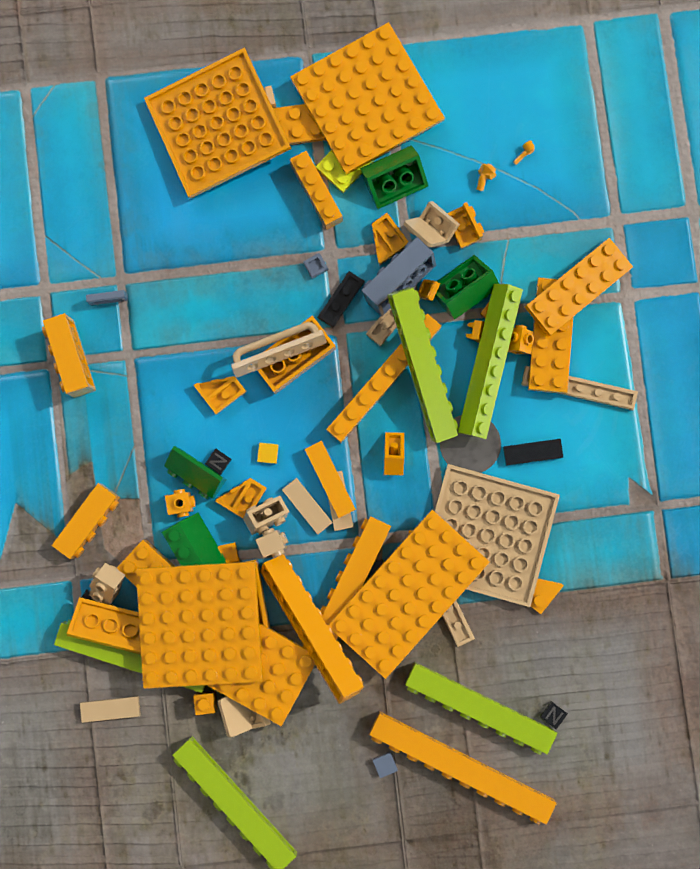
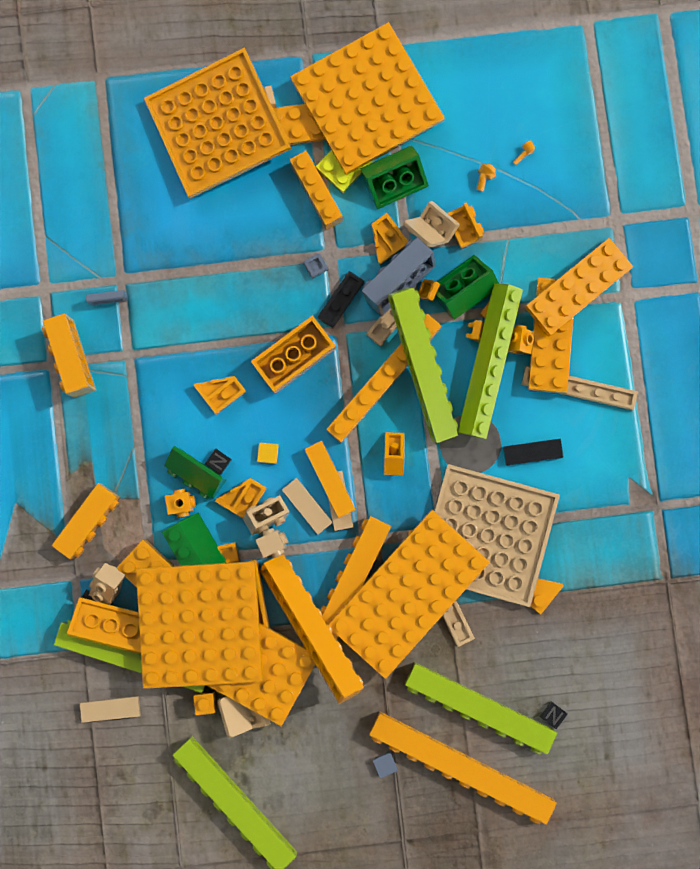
tan piece [231,322,327,377] -> none

